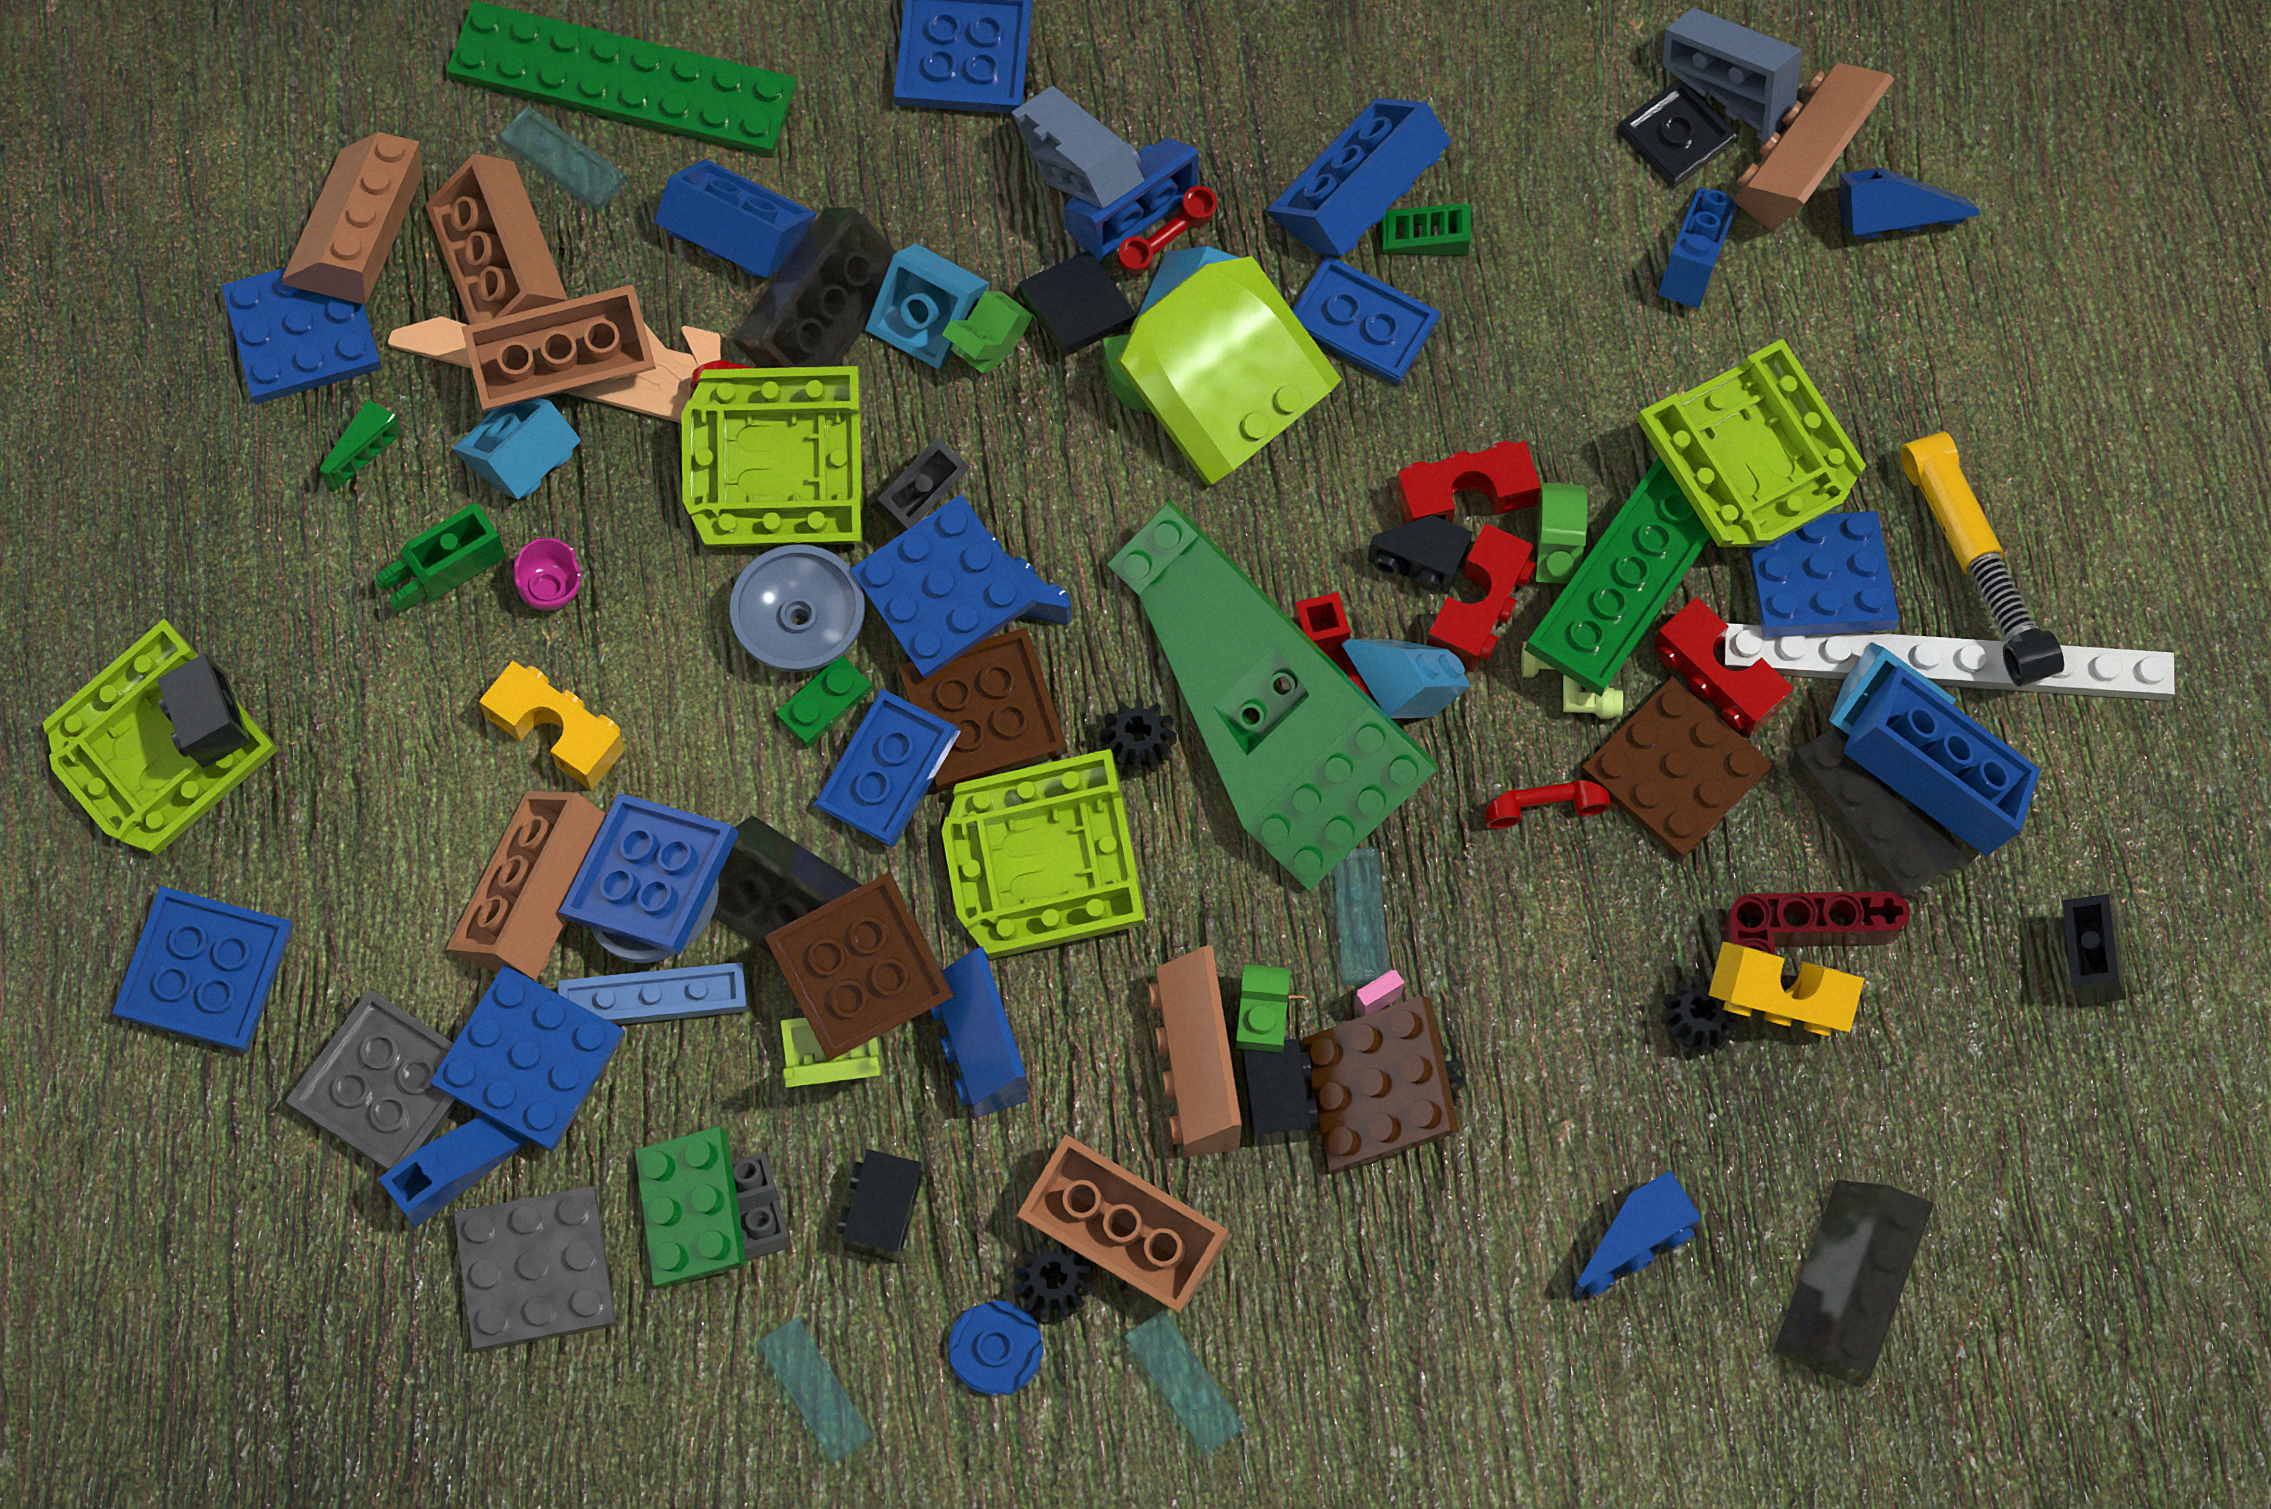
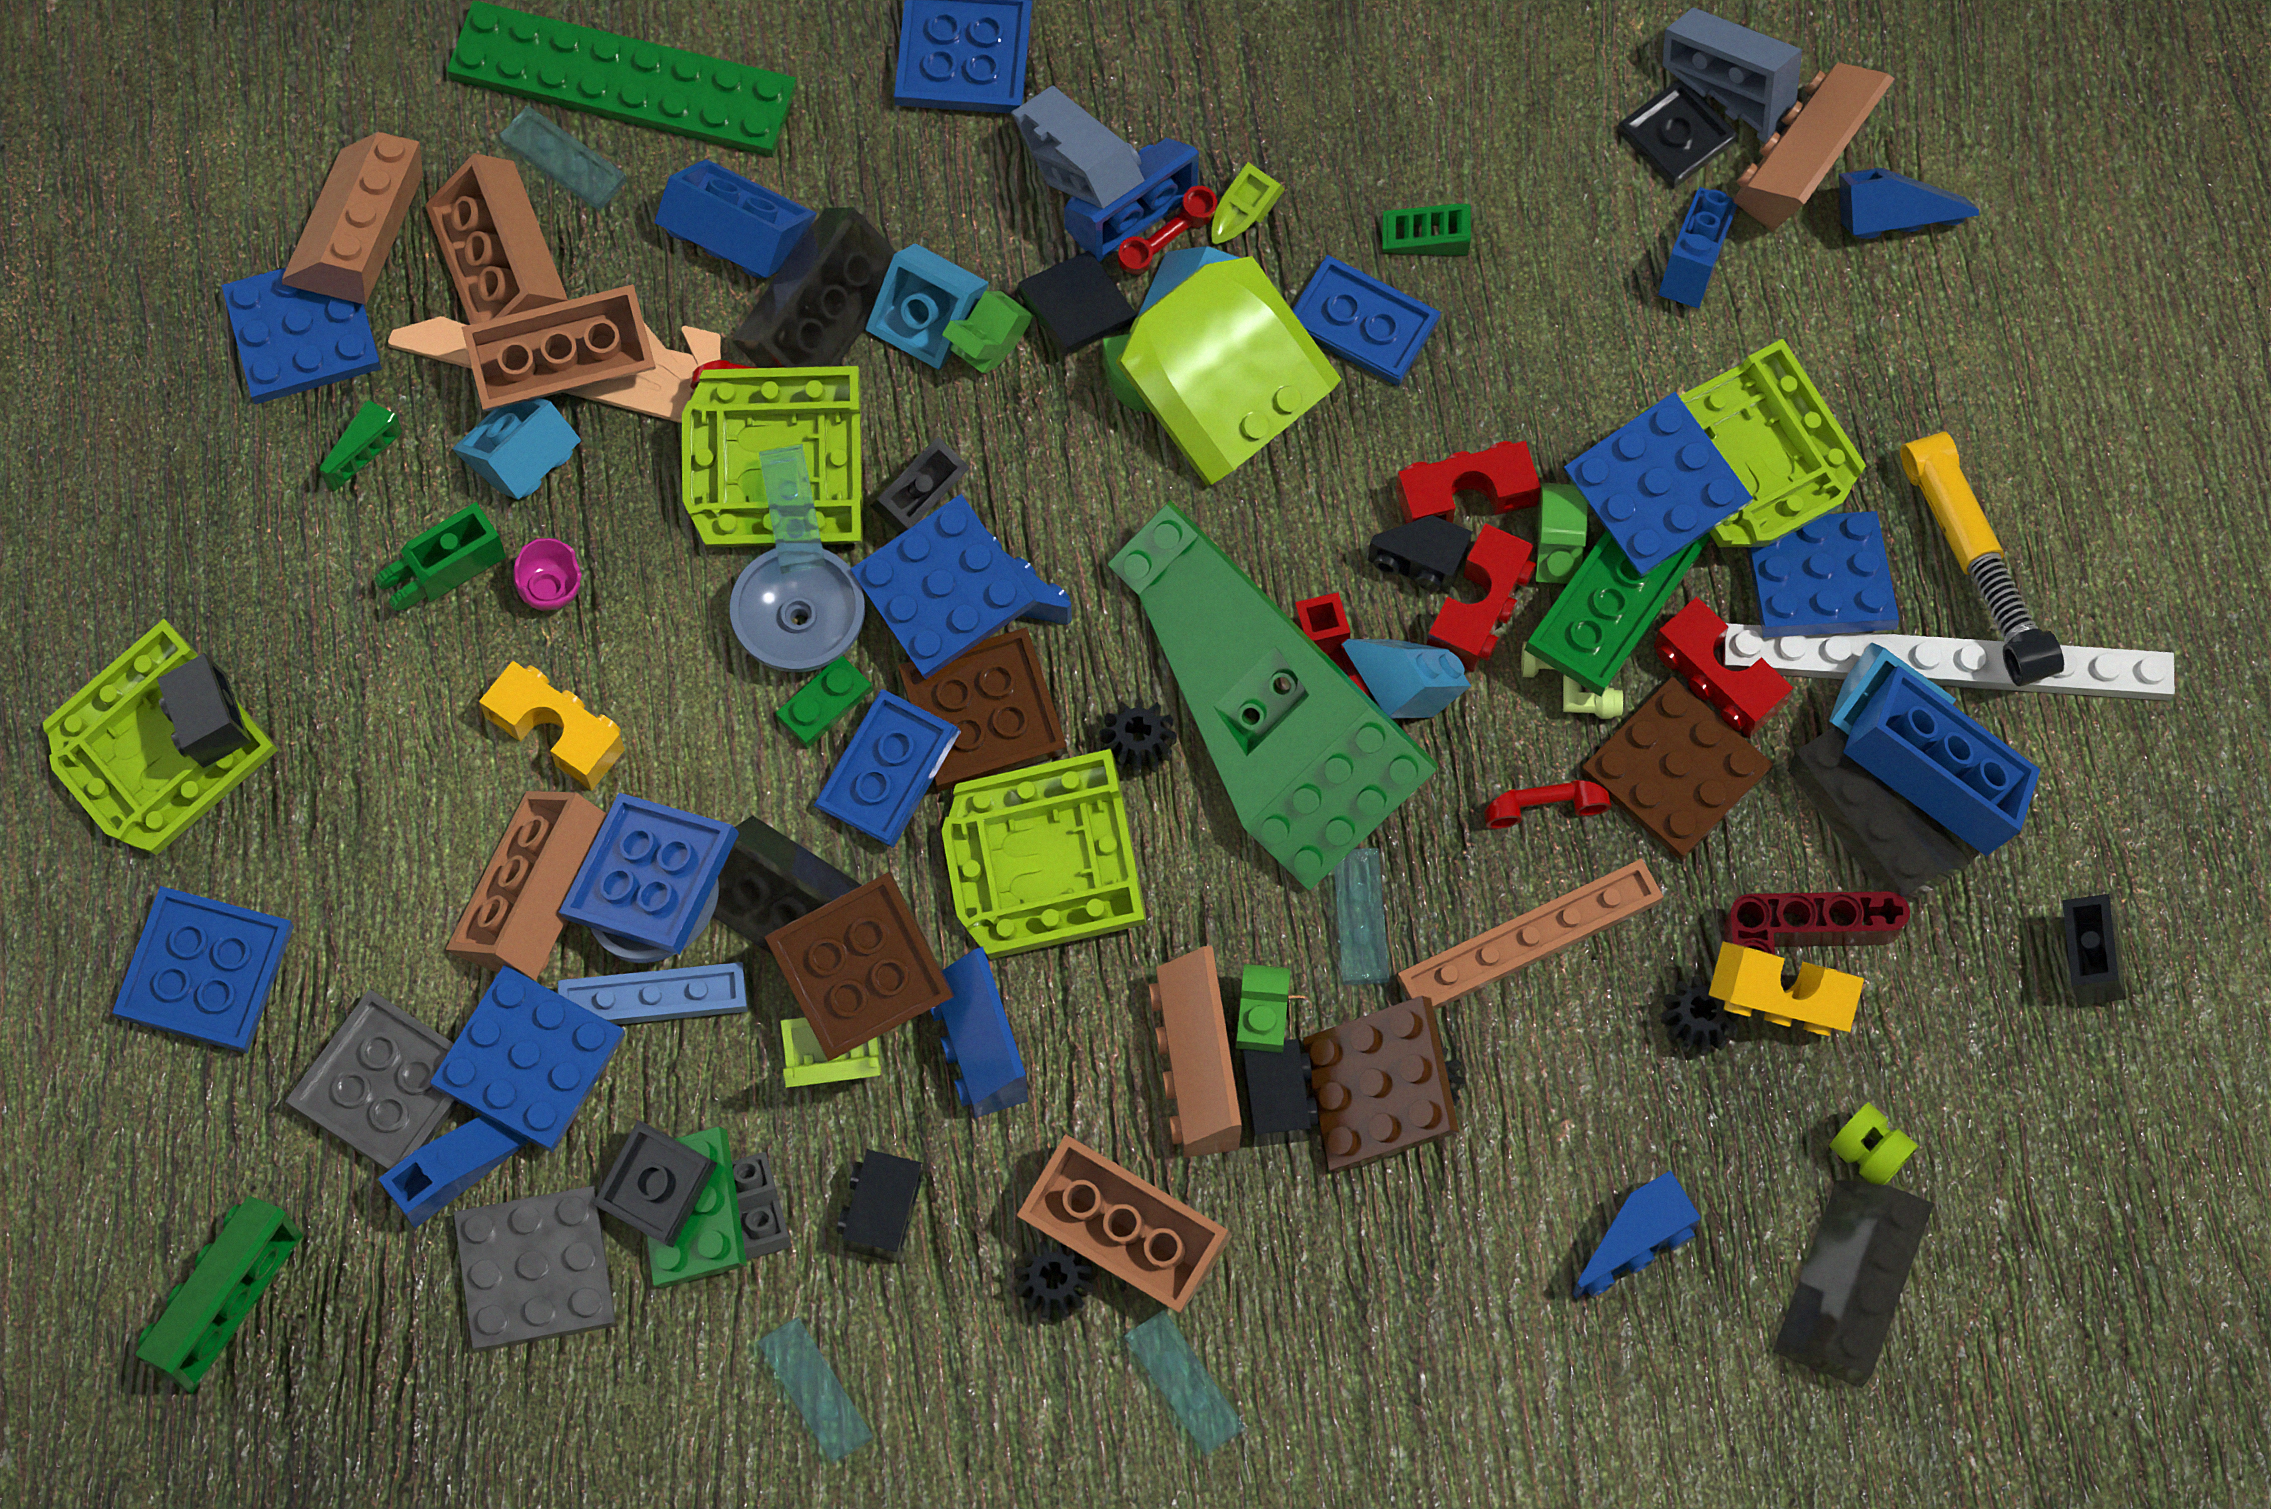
blue tile [948,1300,1044,1397] -> none
blue slope [1266,98,1452,256] -> none
bright pink tile [1354,970,1404,1017] -> none
none -> green slope [135,1195,303,1394]
none -> black tile [593,1120,718,1248]
none -> clear light blue tile [759,444,826,574]
none -> lime plate [1212,162,1285,245]
none -> nougat plate [1397,858,1664,1010]
none -> blue plate [1564,391,1753,578]
none -> lime wheel [1829,1102,1919,1191]

